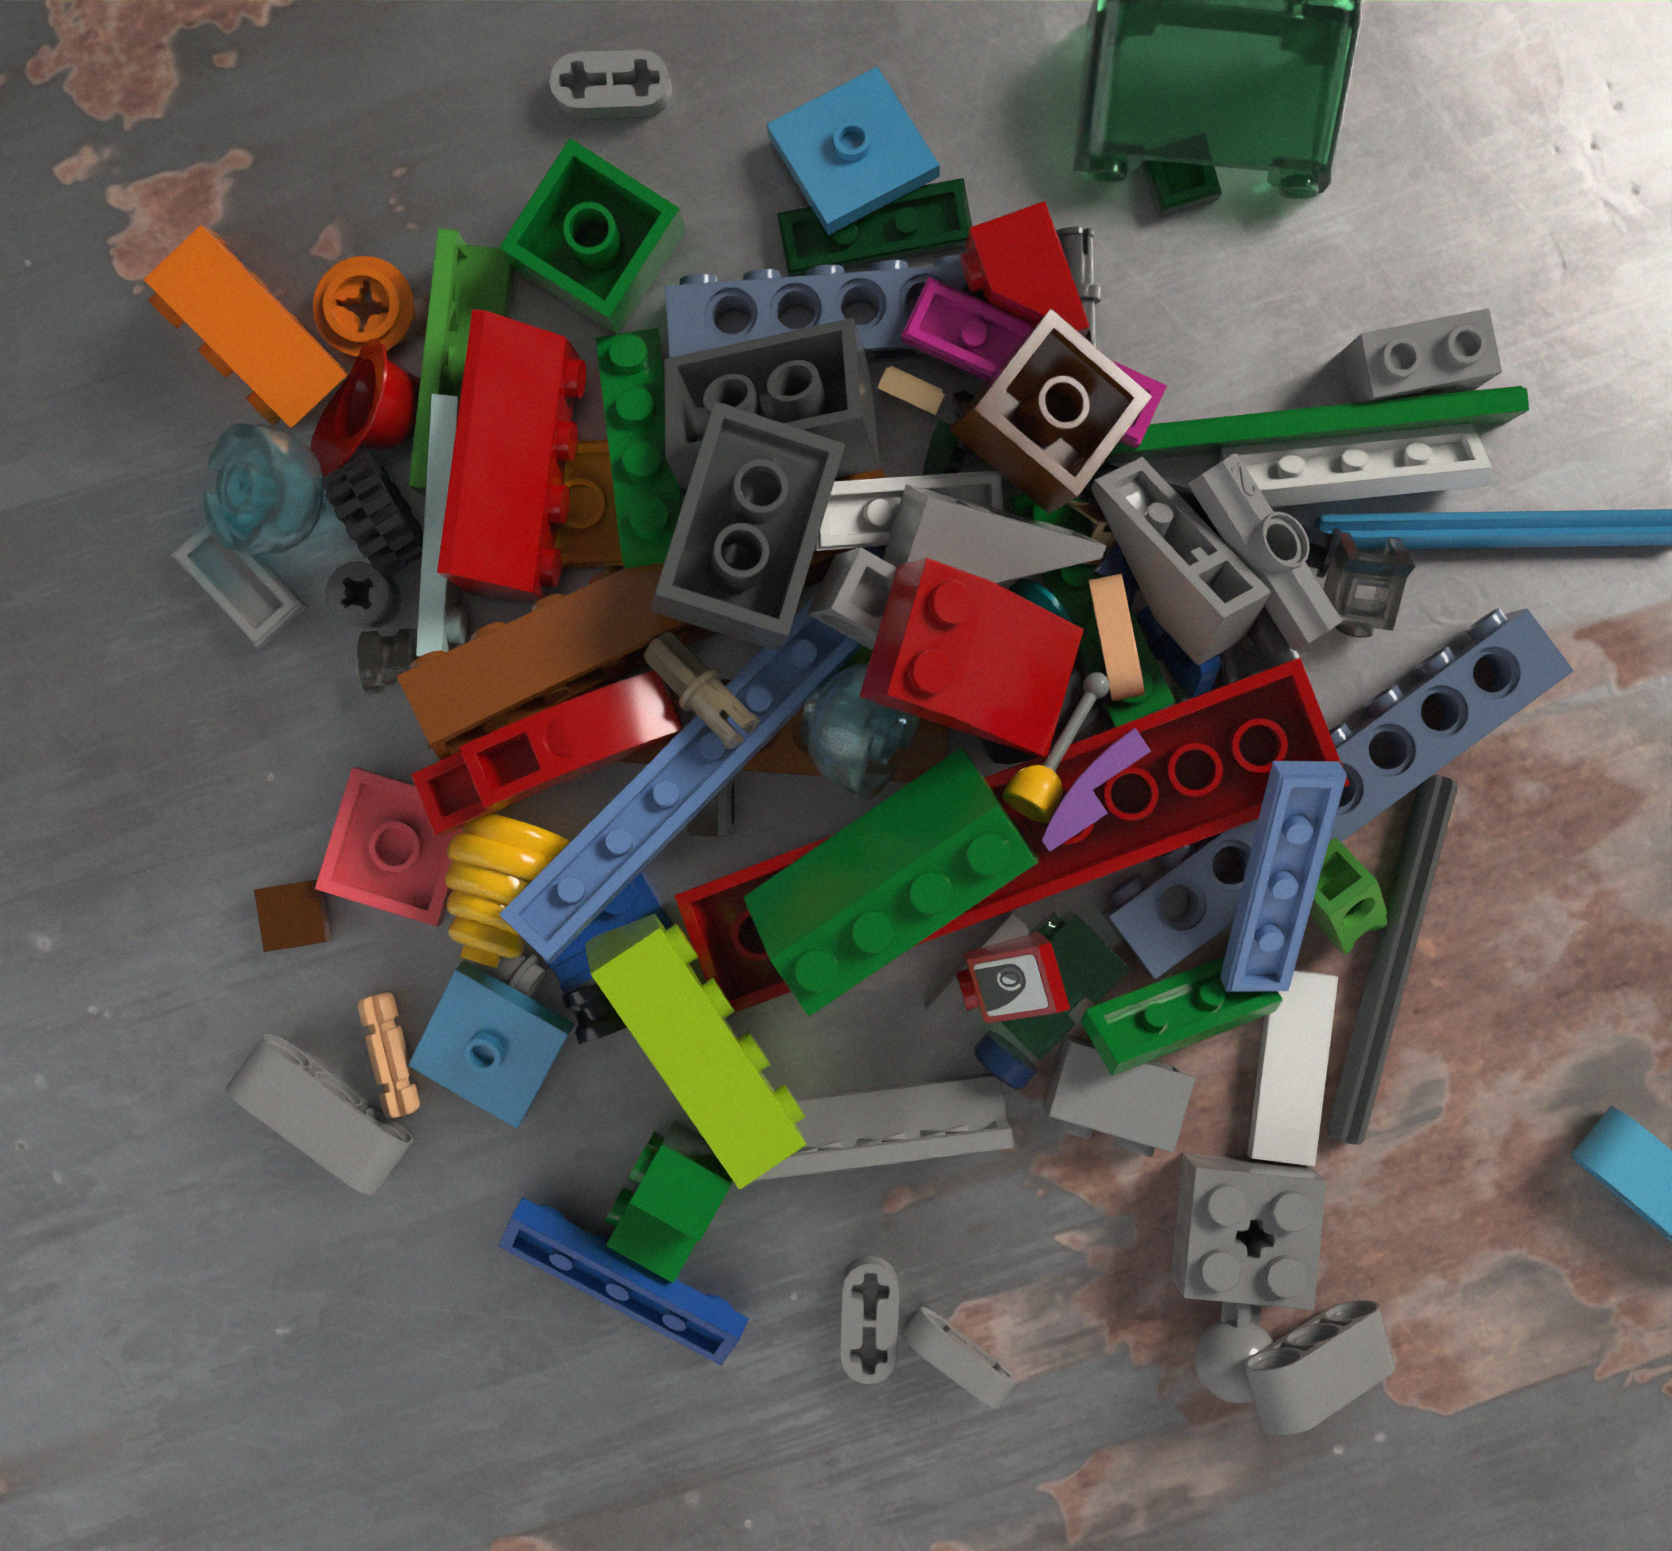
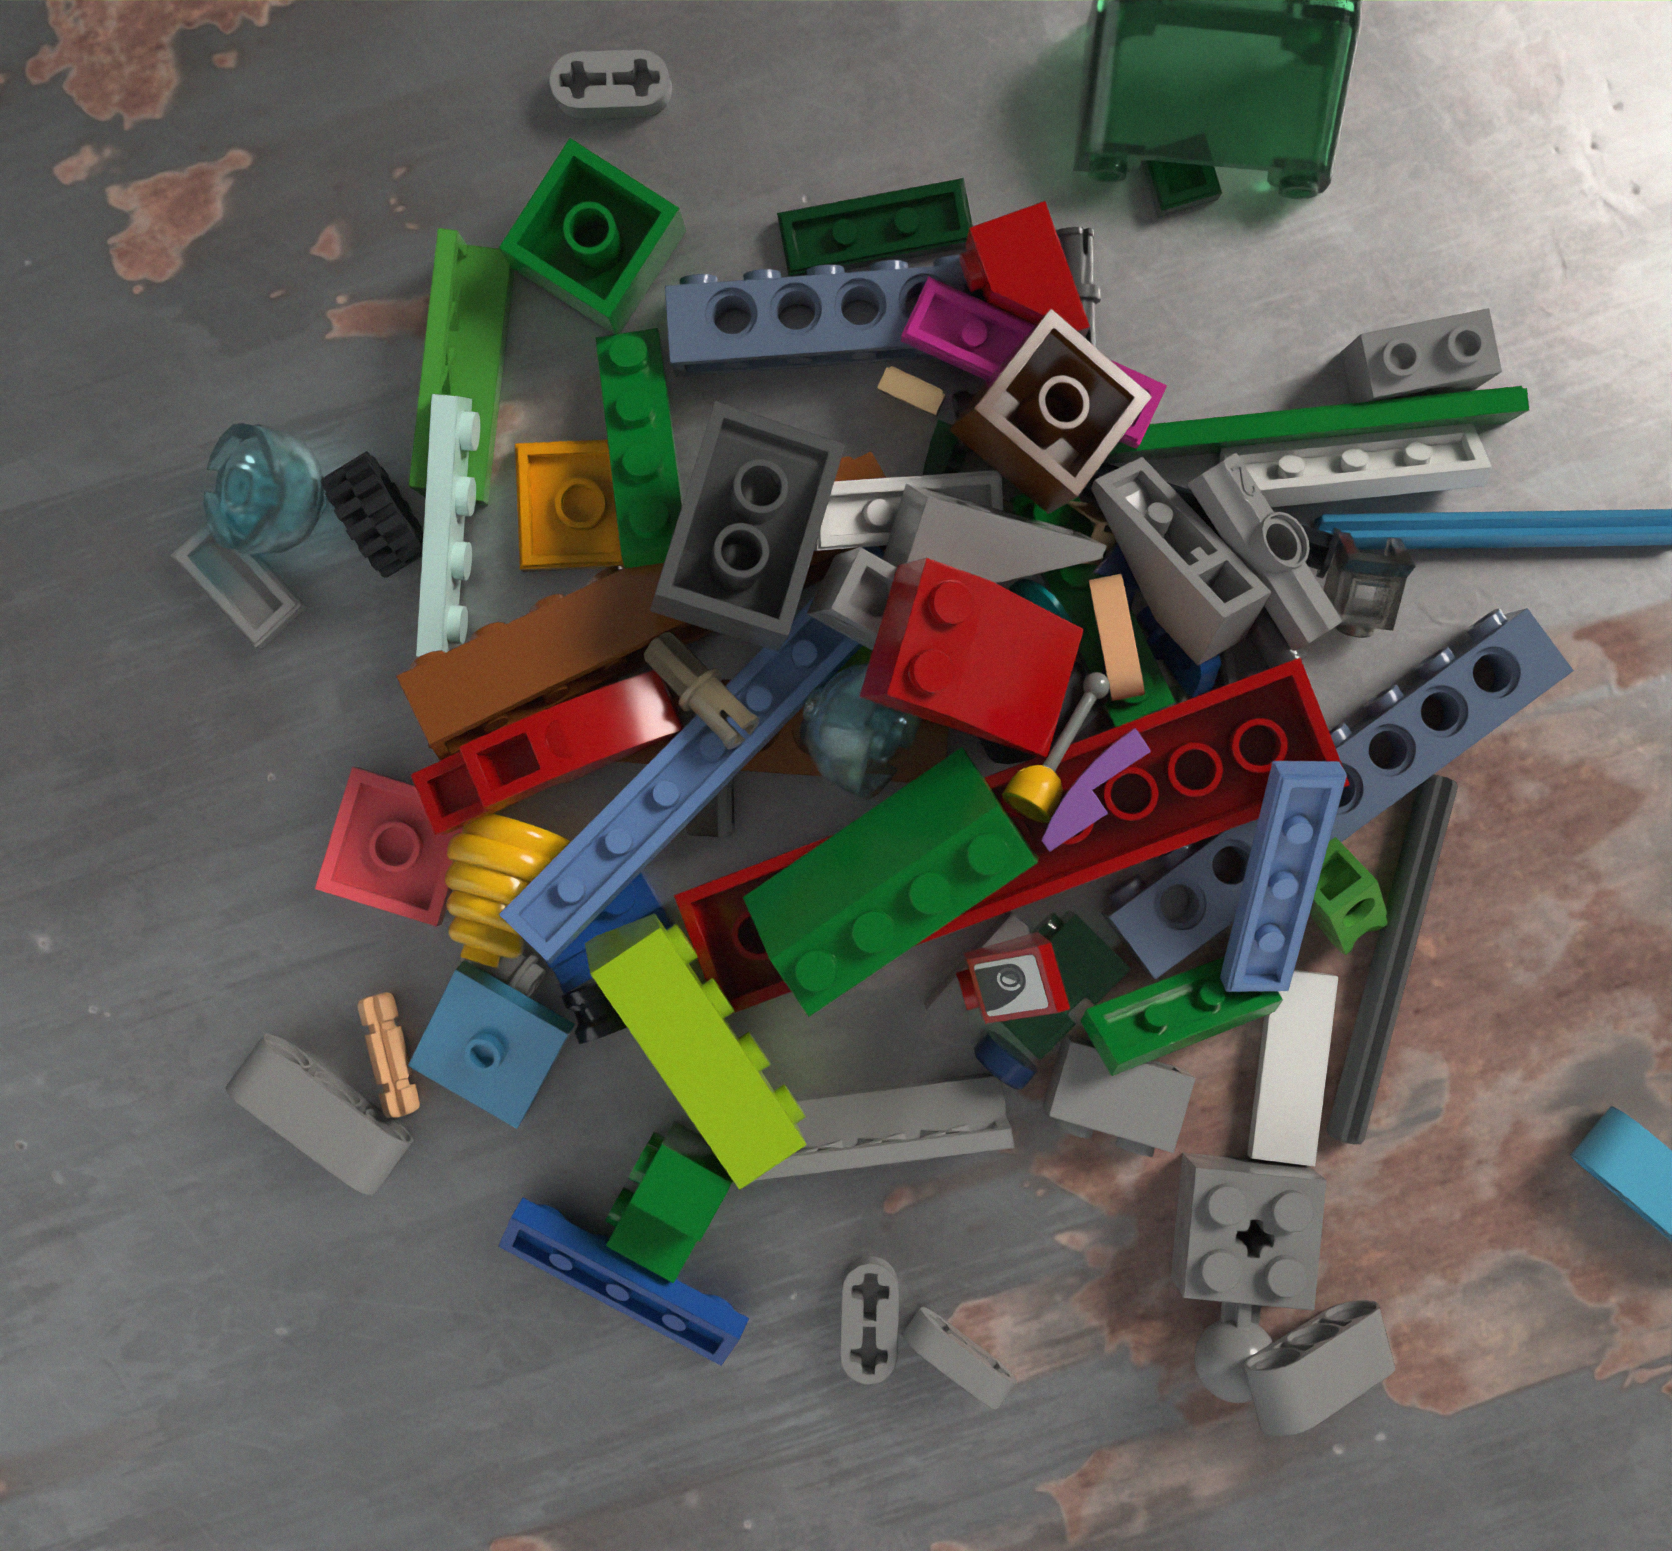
orange wedge [143,225,349,428] -> none
reddish brown tile [254,879,332,952] -> none
red piece [309,339,421,478] -> none
orange gear [313,256,417,358] -> none
dark grey wheel [325,561,401,629] -> none
clear smoke wheel [357,628,420,694] -> none
red slope [437,309,586,602] -> none
dark grey brick [665,318,880,497] -> none
dark azure plate [766,66,940,235] -> none

